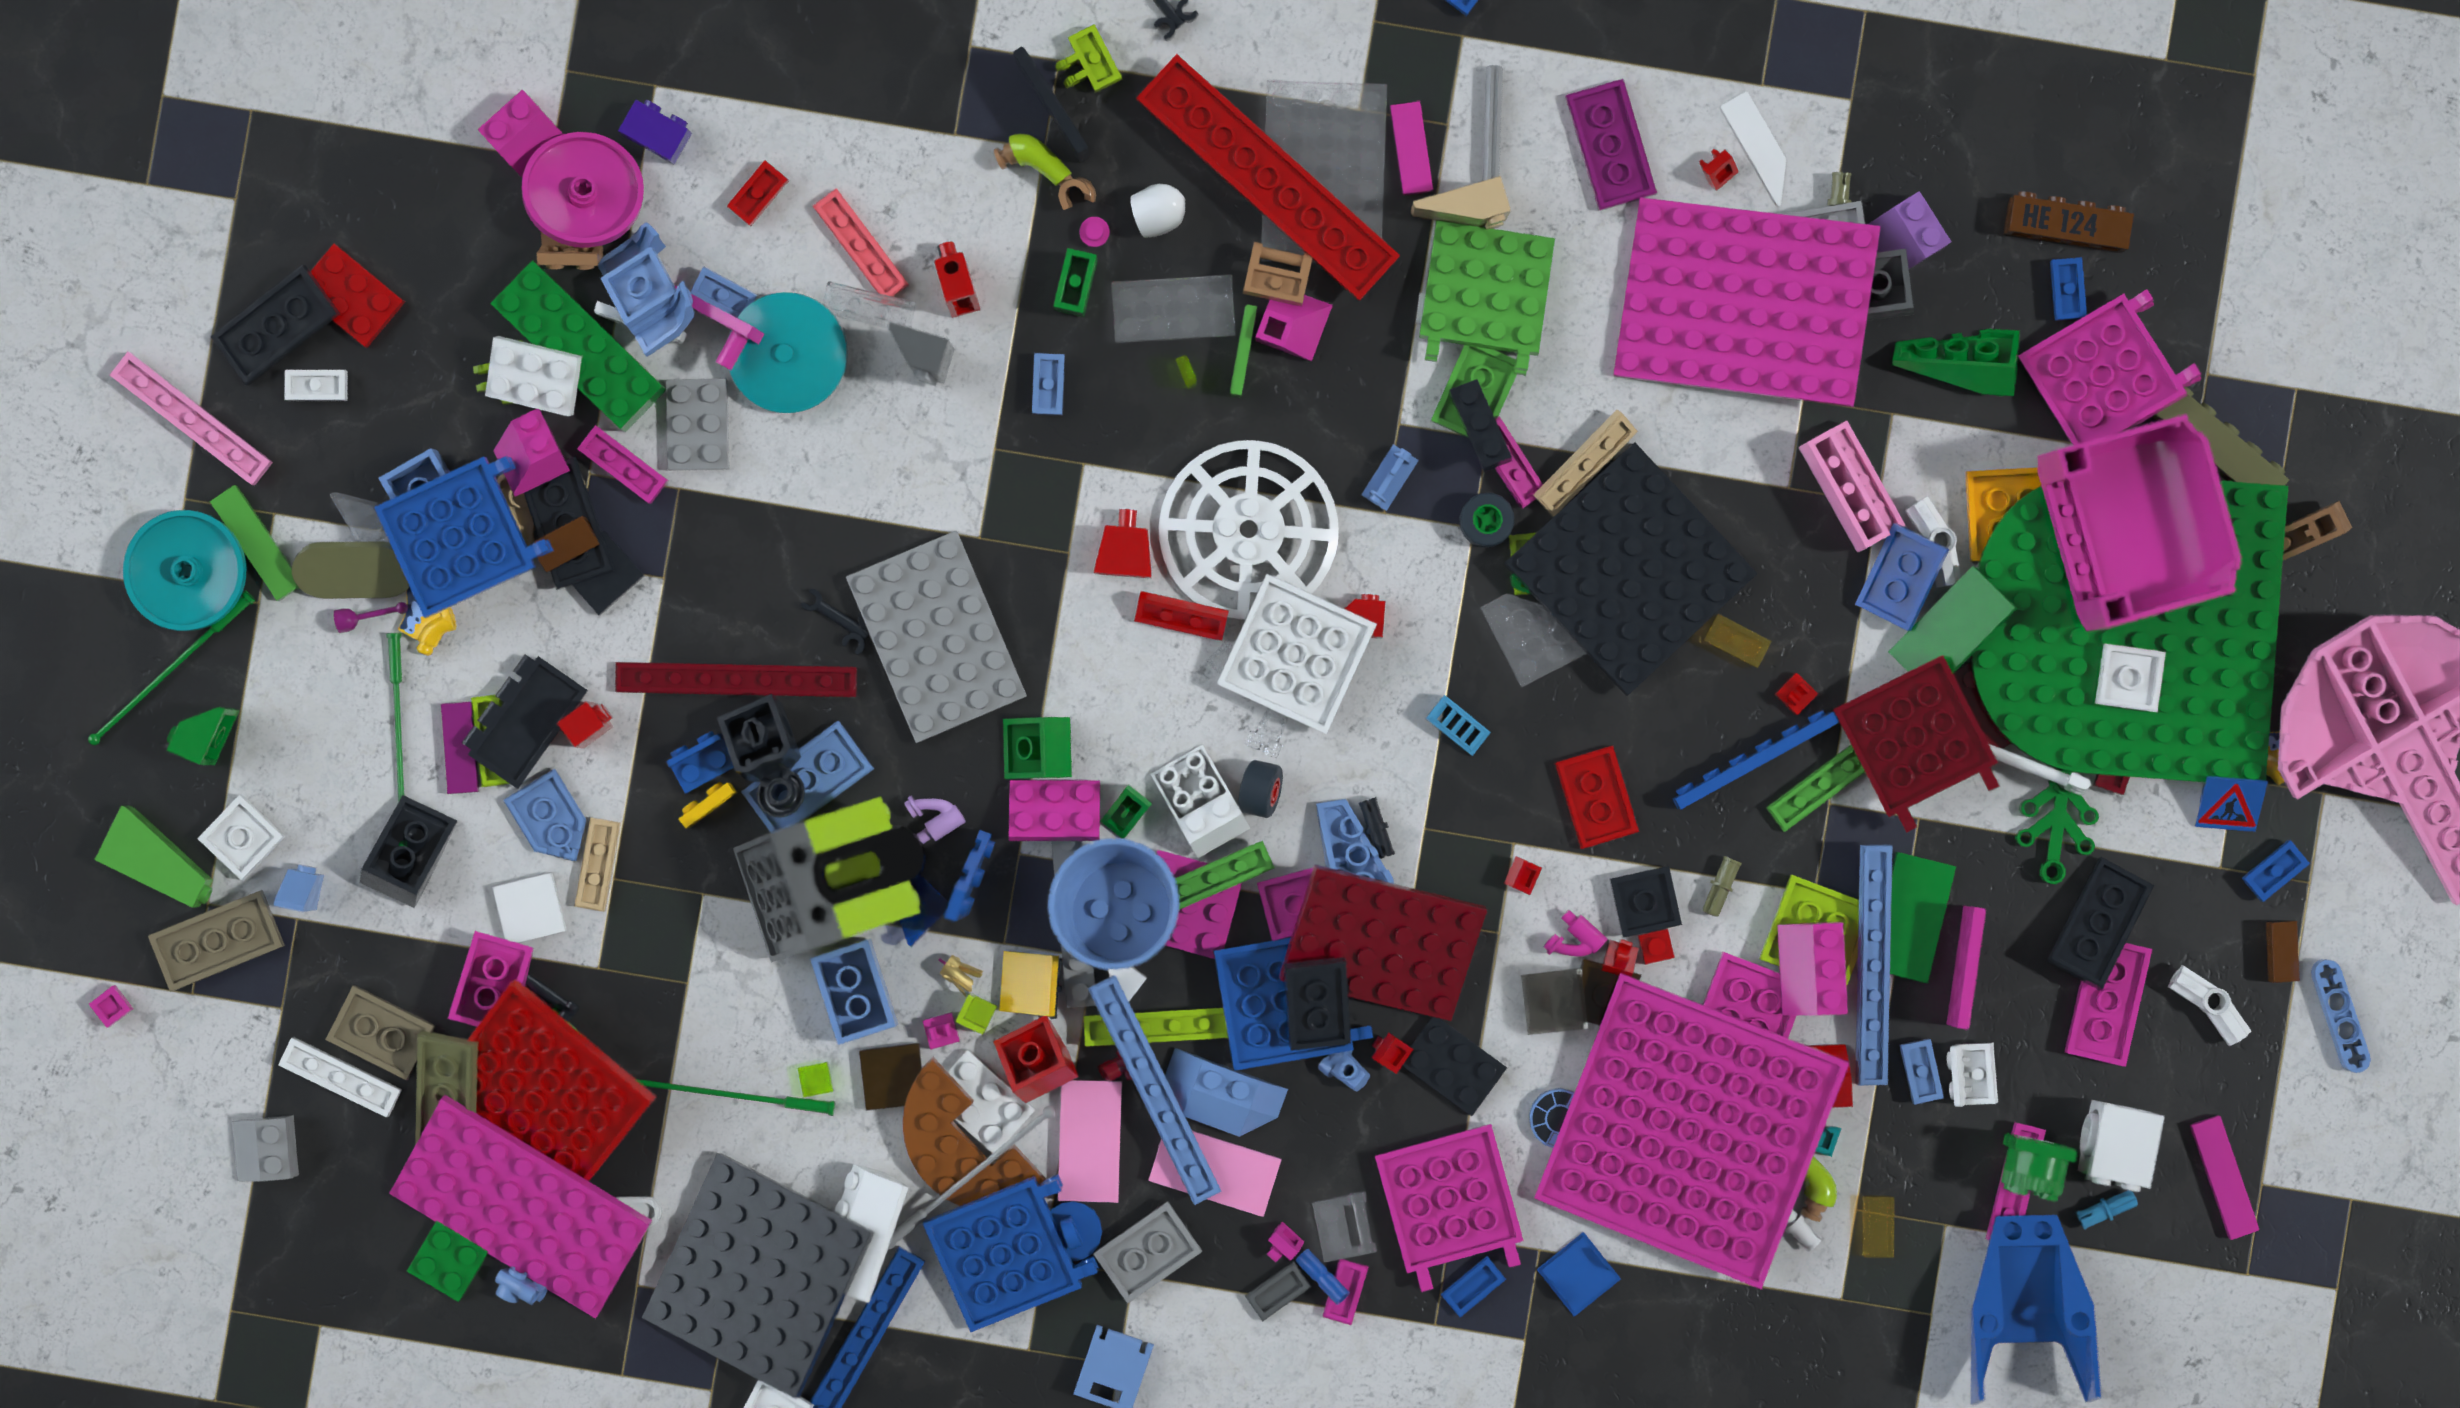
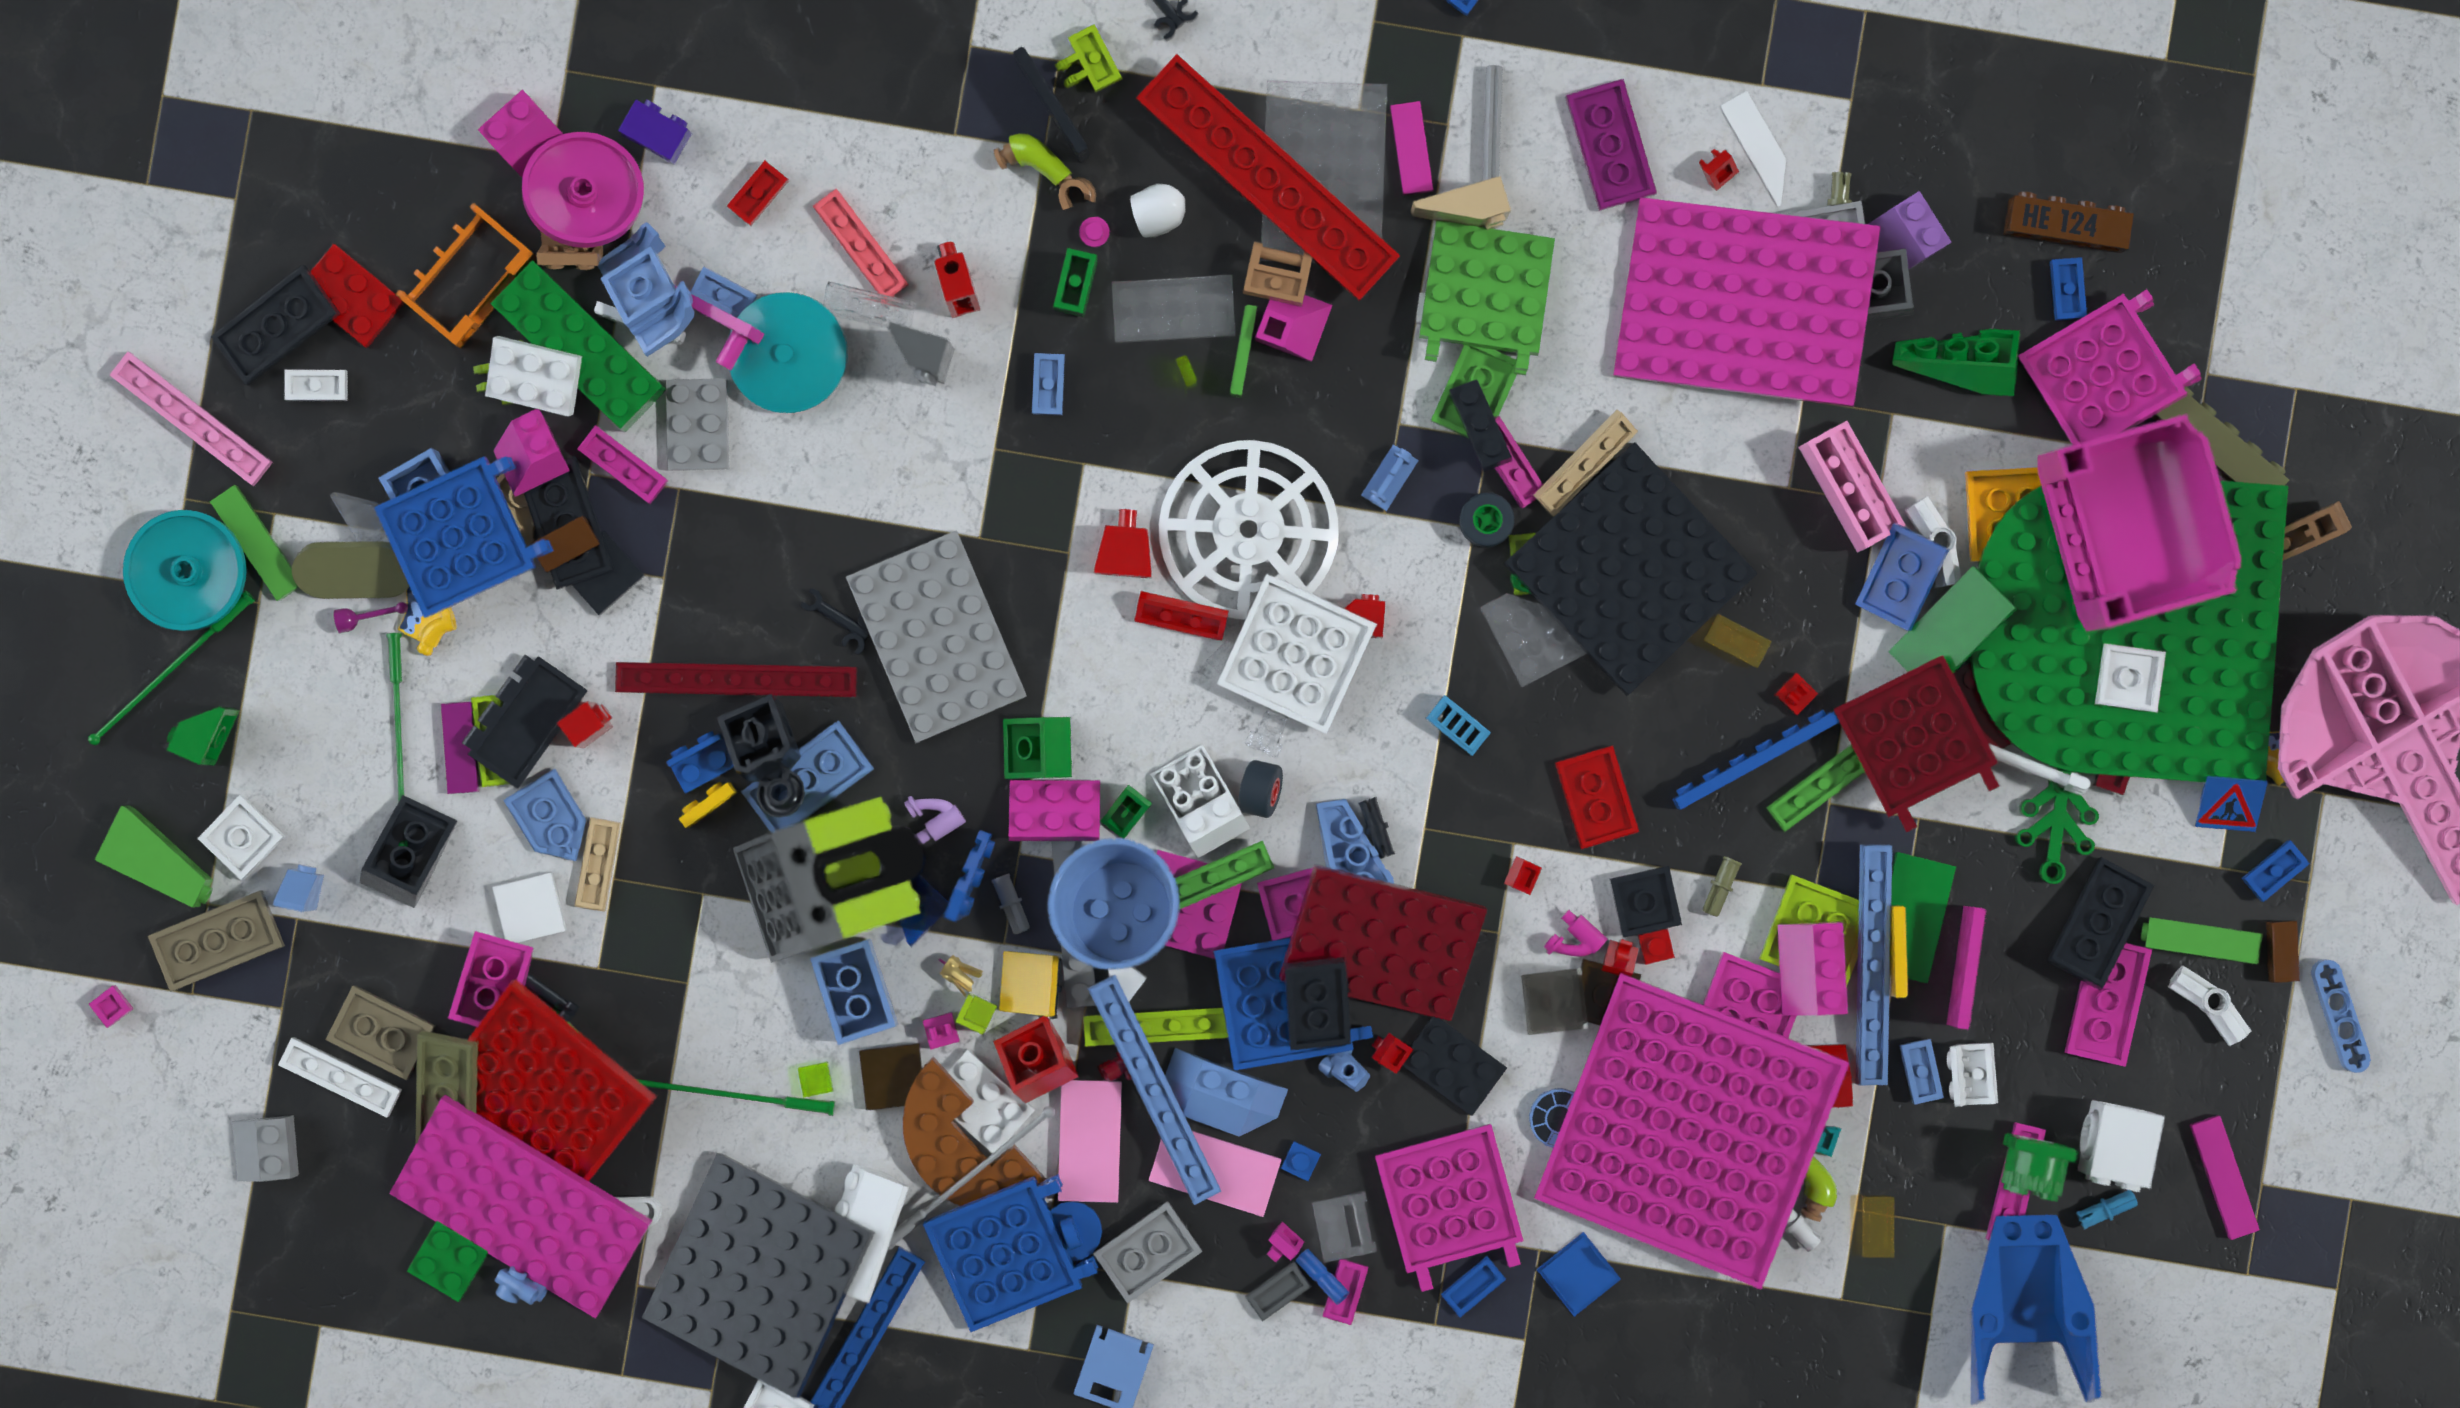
none -> orange hinge [396,203,537,348]
none -> light grey axle [991,873,1030,934]
none -> blue plate [1281,1141,1321,1181]
none -> yellow tile [1890,905,1908,998]
none -> bright green slope [2141,917,2263,964]

